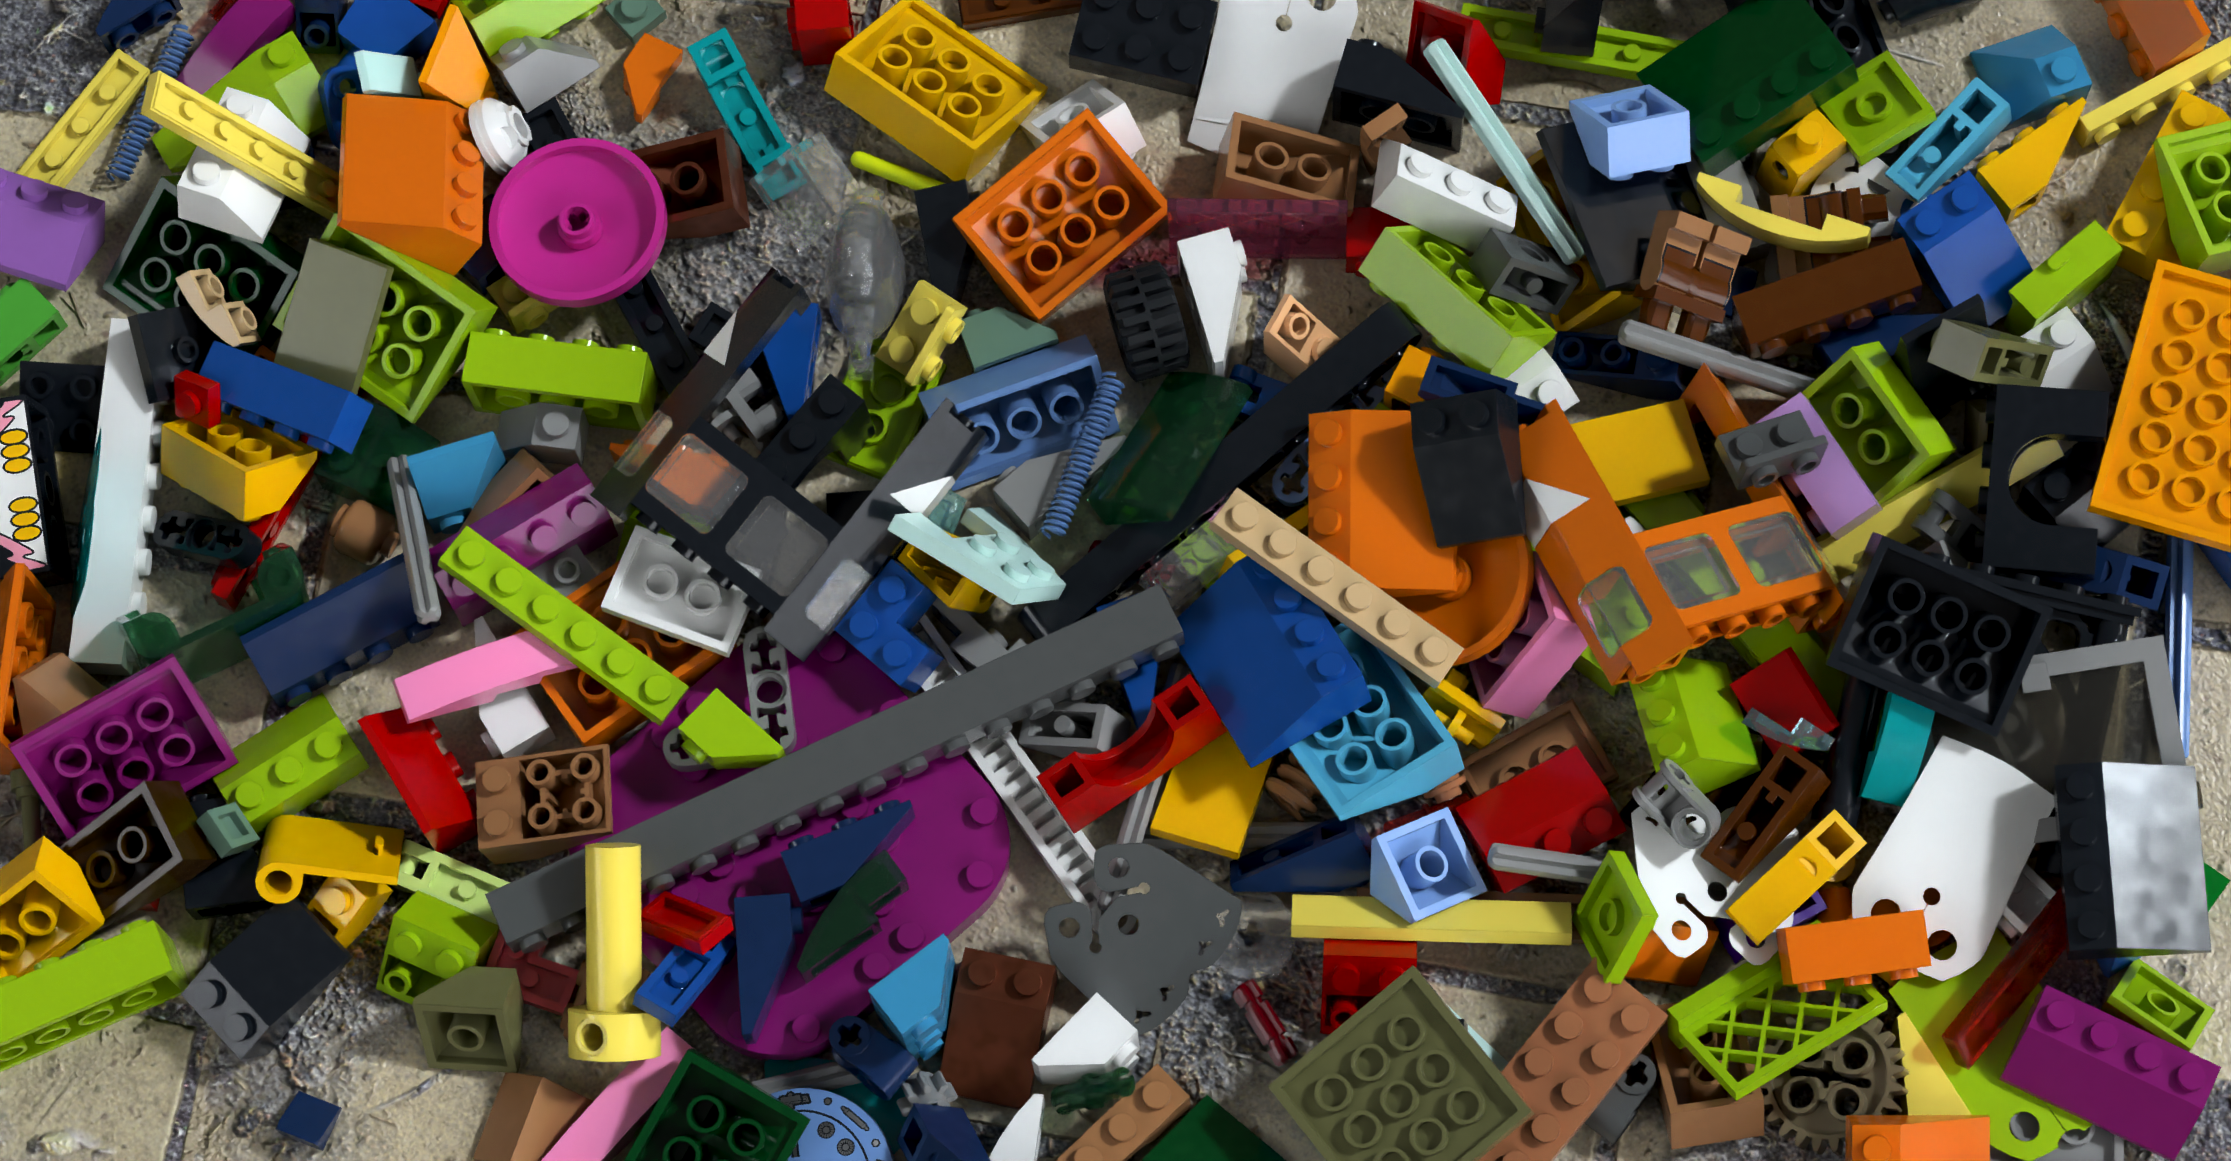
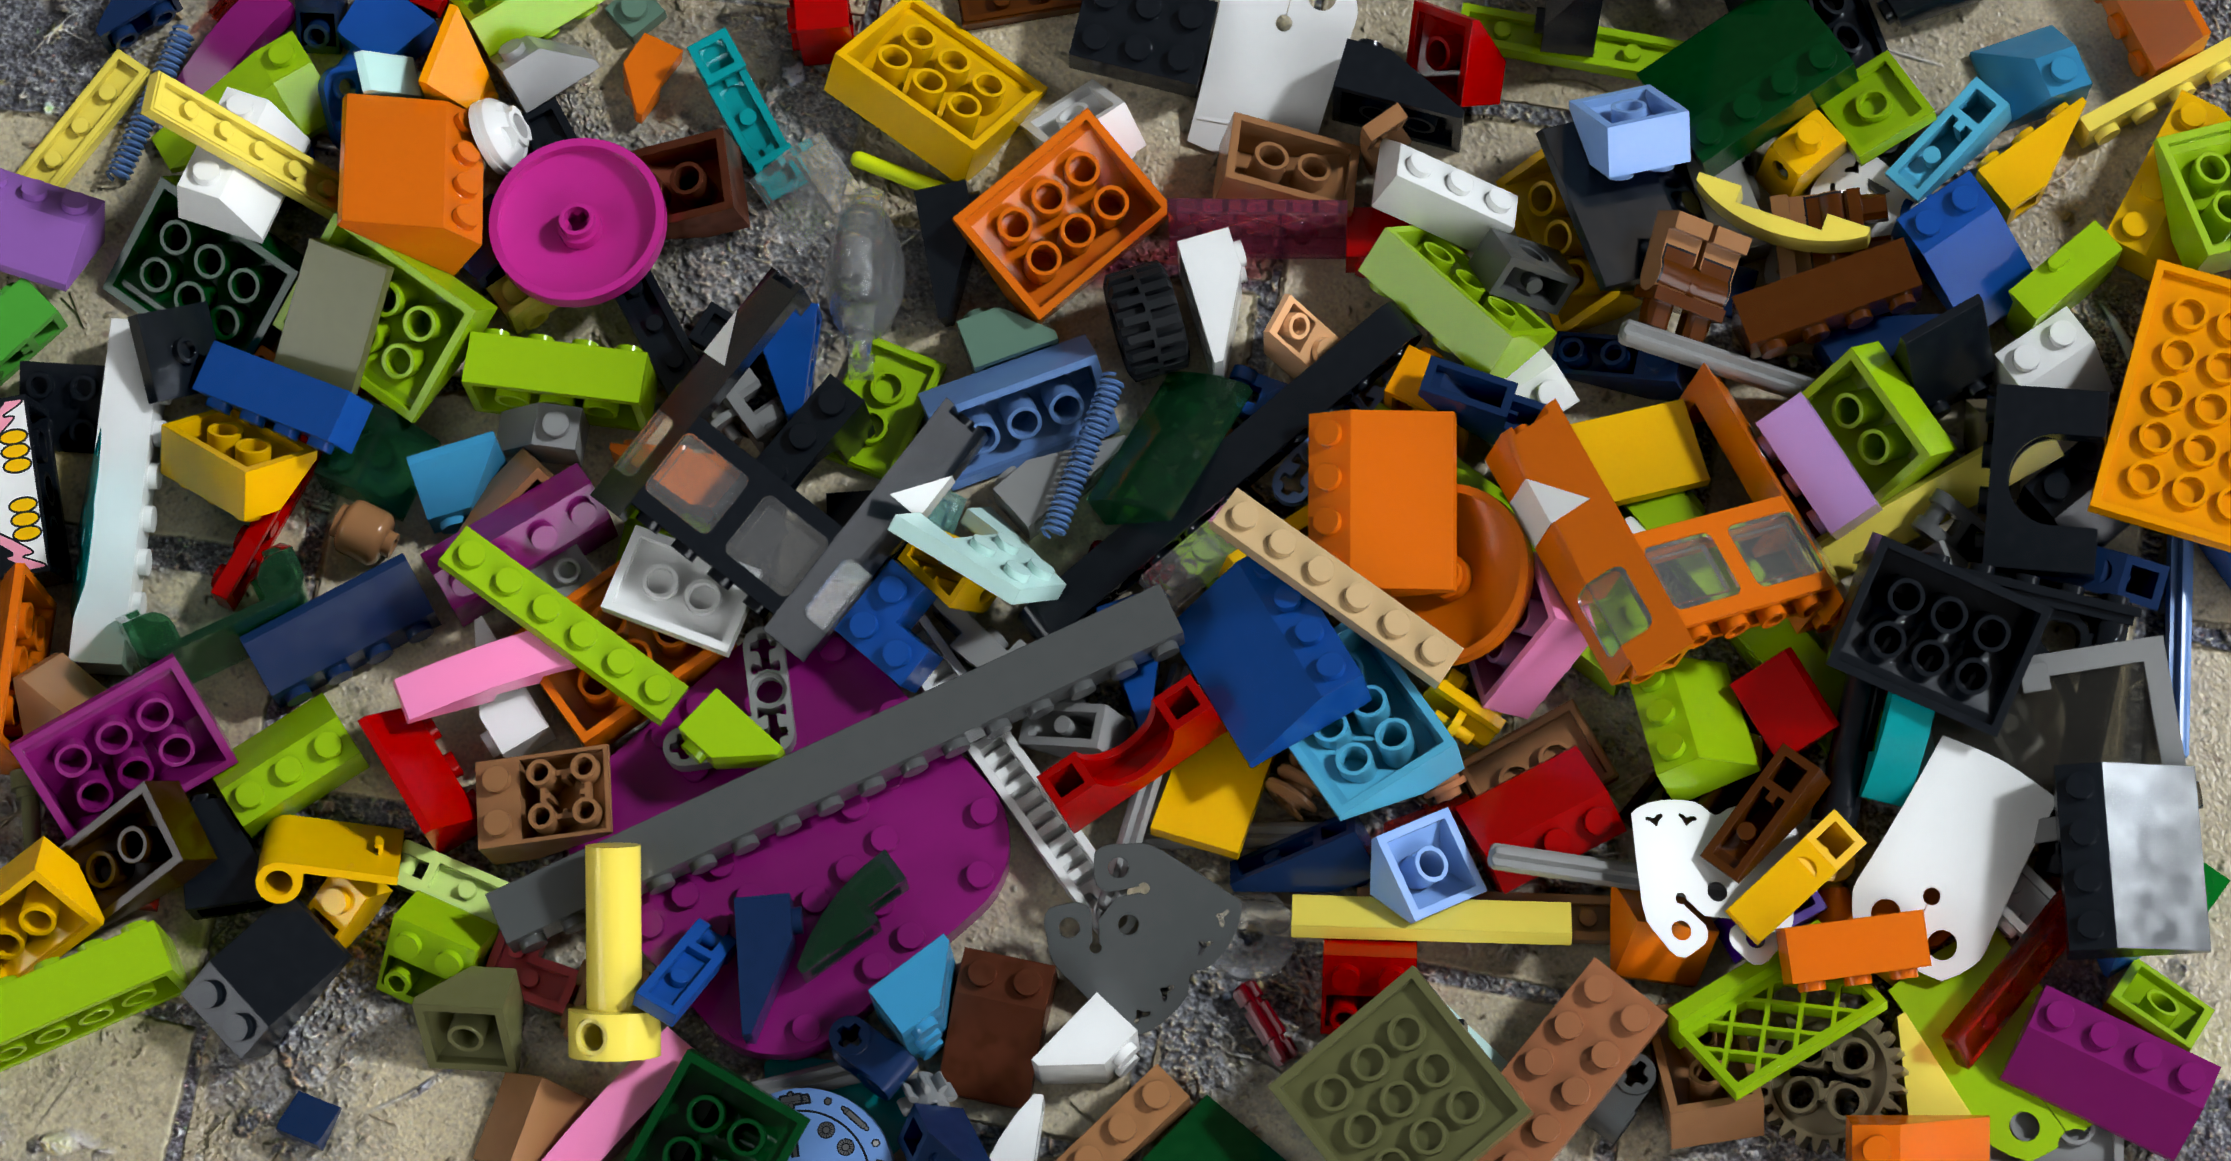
black beam [153,510,262,570] -> none
red plate [174,369,221,429] -> none
tan slope [175,268,262,347] -> none
sand green plate [196,802,260,858] -> none
light grey axle [387,454,441,625] -> none
red tile [641,891,734,955] -> none
dark blue slope [780,800,916,913] -> none
light yellow bracket [875,280,968,386] -> none
clear green pin [1050,1067,1135,1115] -> none
black slope [1410,388,1527,549] -> none
light aqua axle [1423,38,1585,265] -> none
lime plate [1572,850,1659,984] -> none
light grey piece [1632,759,1721,849] -> none
dark grey bracket [1714,410,1829,490] -> none
clear light blue slope [1742,707,1835,751] -> none
olive slope [1927,319,2055,387] -> none

